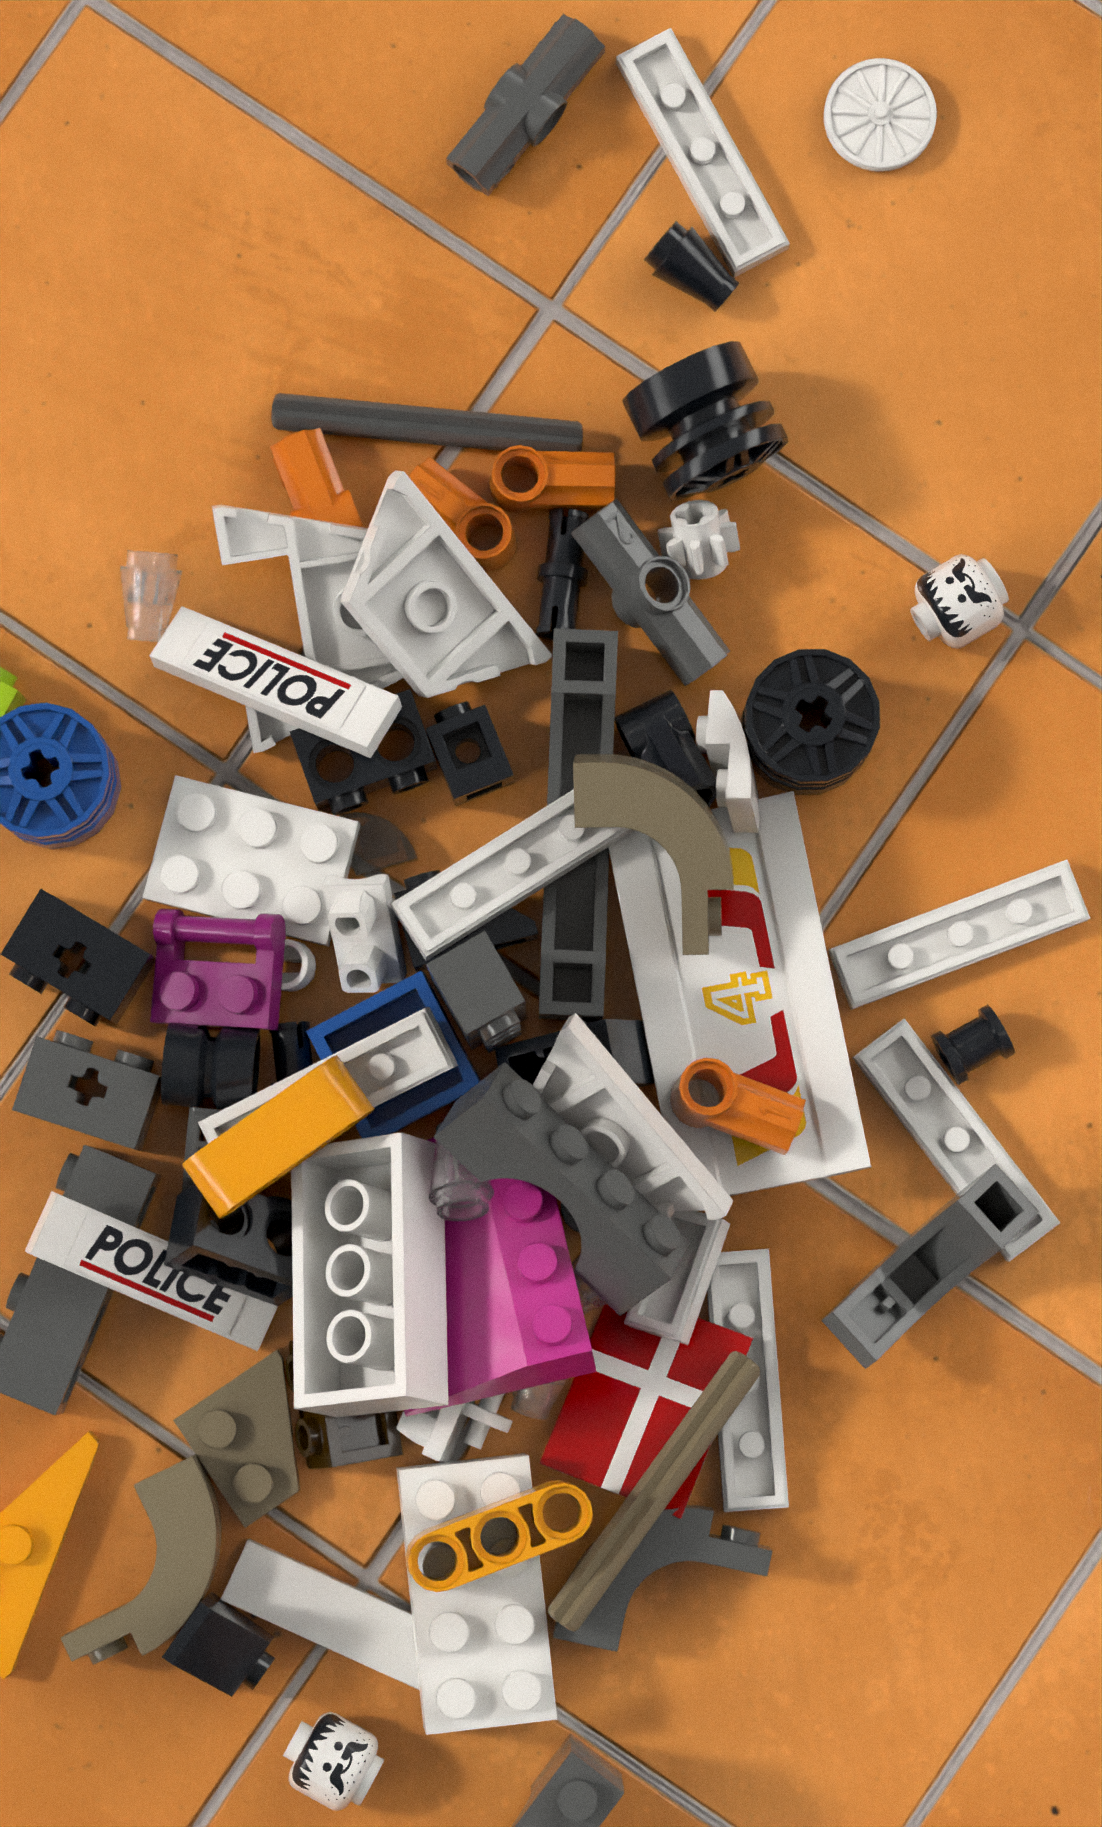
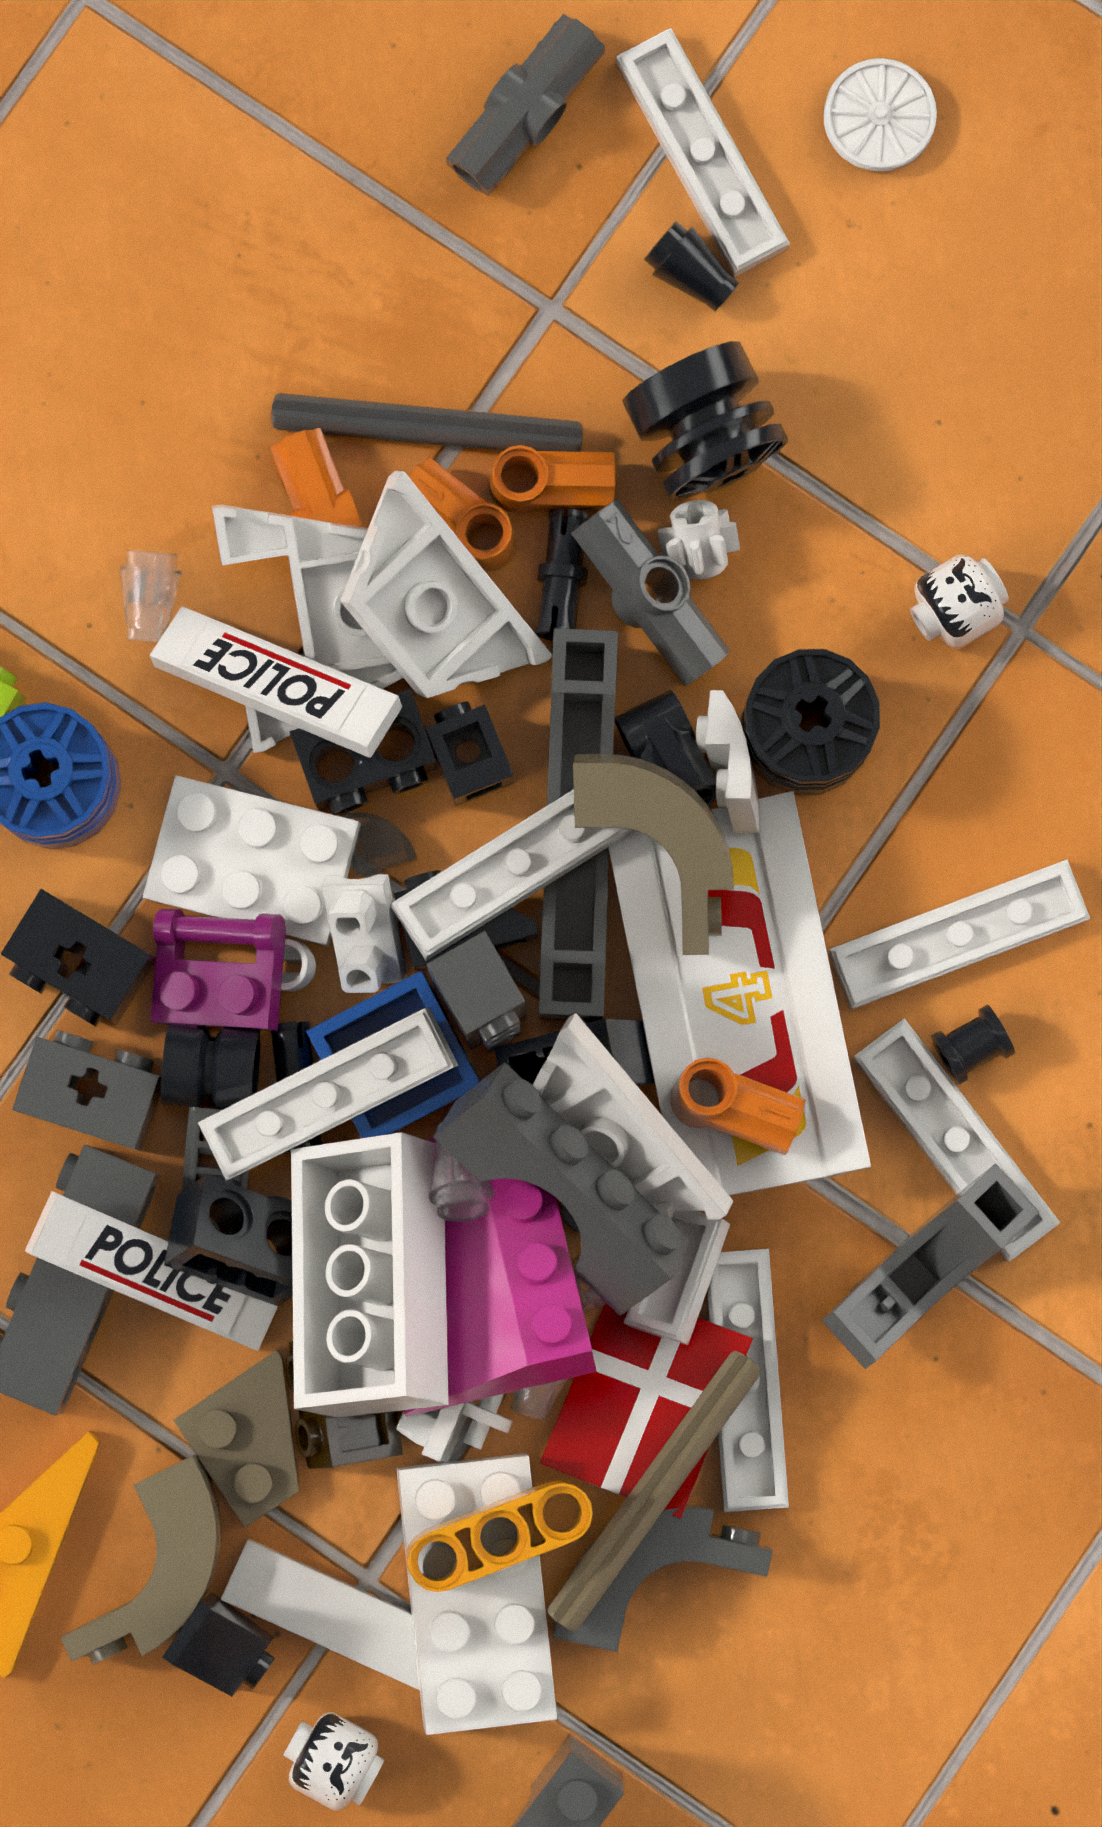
light orange beam [182,1055,375,1219] -> none

